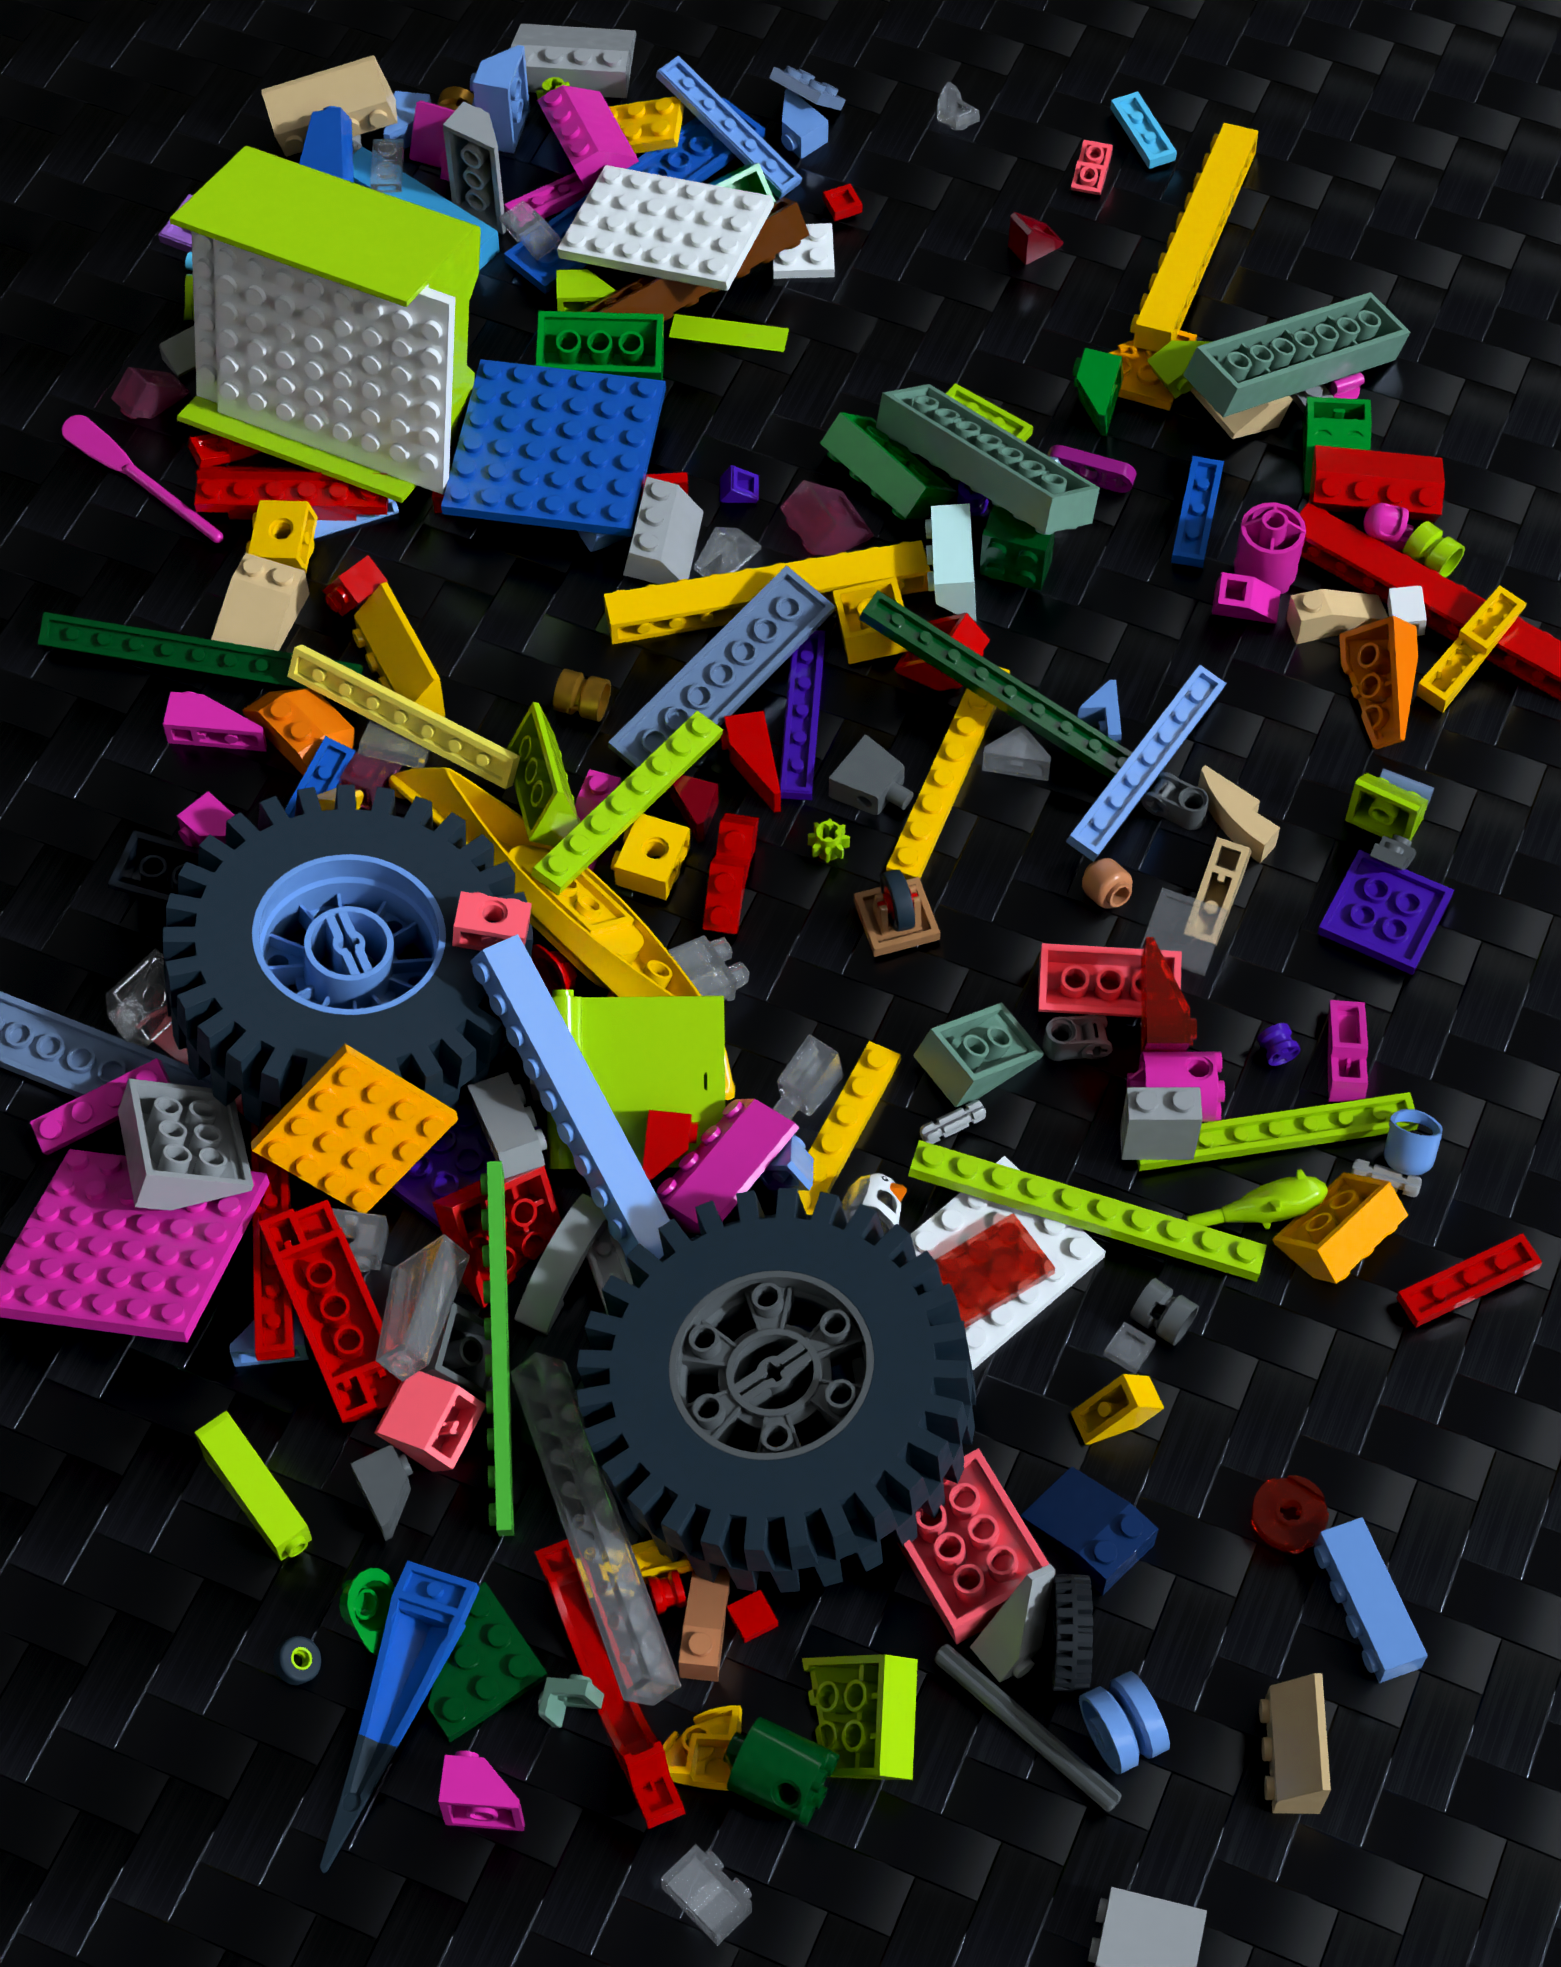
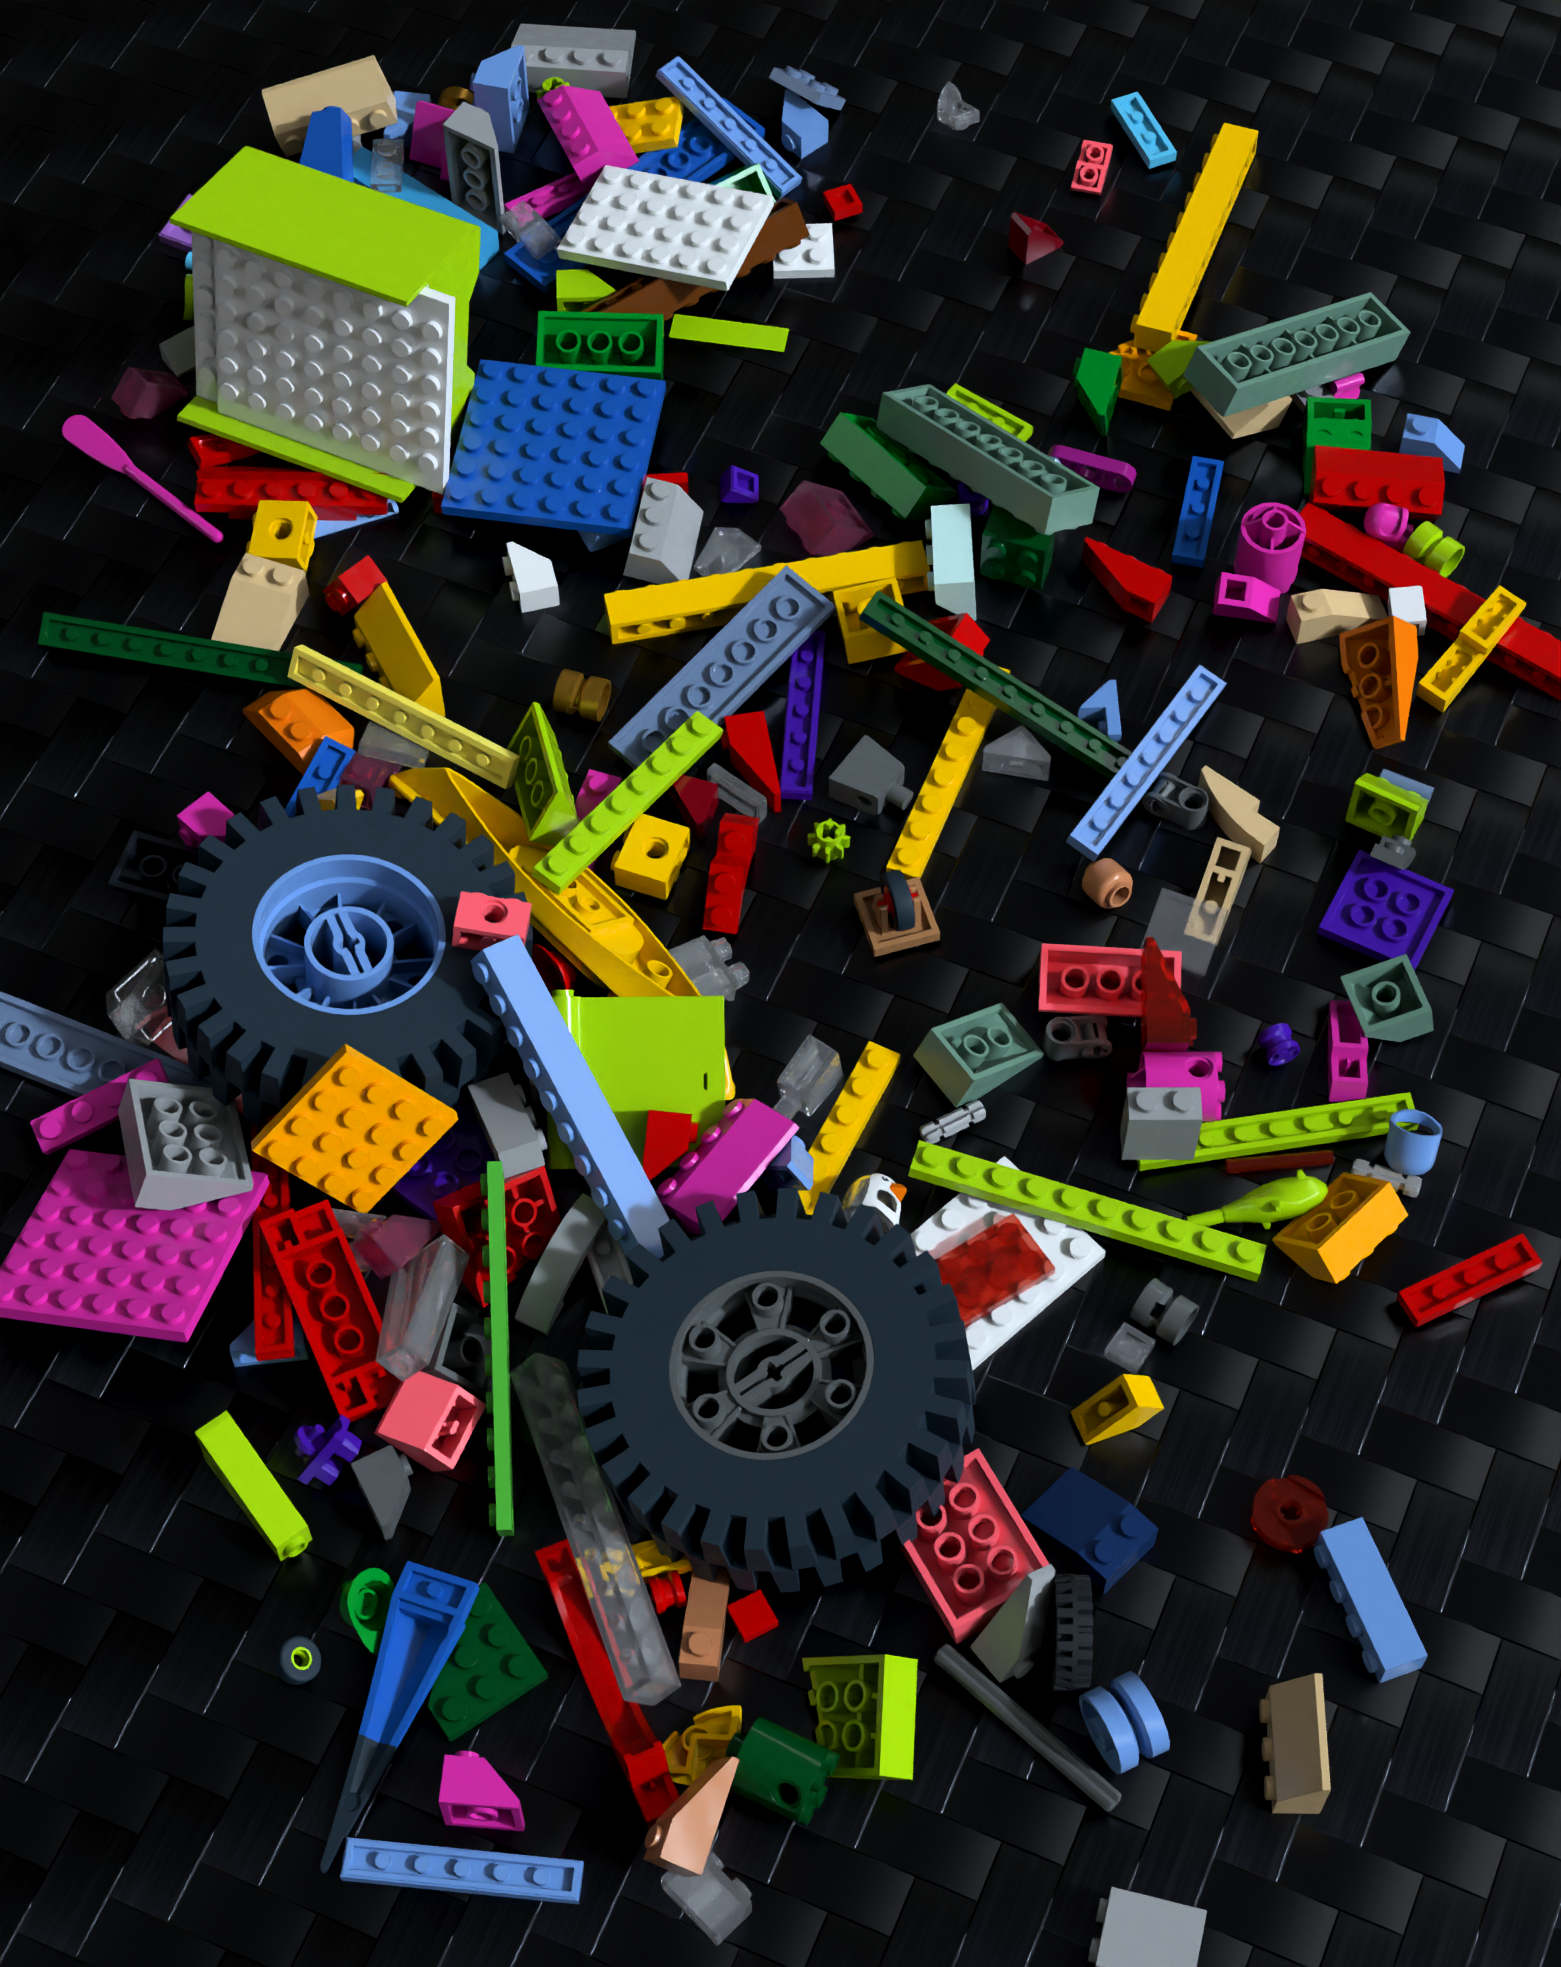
dark pink slope [163,691,267,752] -> none
sand green bracket [538,1674,605,1728] -> none
none -> dark purple hips [294,1414,362,1486]
none -> medium blue tile [340,1837,584,1904]
none -> clear pink slope [353,1215,443,1280]
none -> white slope [502,542,560,613]
none -> slope [644,1756,739,1877]
none -> clear tile [707,763,767,824]
none -> red slope [1082,537,1173,623]
none -> clear red bar [1225,1150,1334,1174]
none -> sand green slope [1340,954,1434,1042]
none -> medium blue slope [1399,413,1465,473]

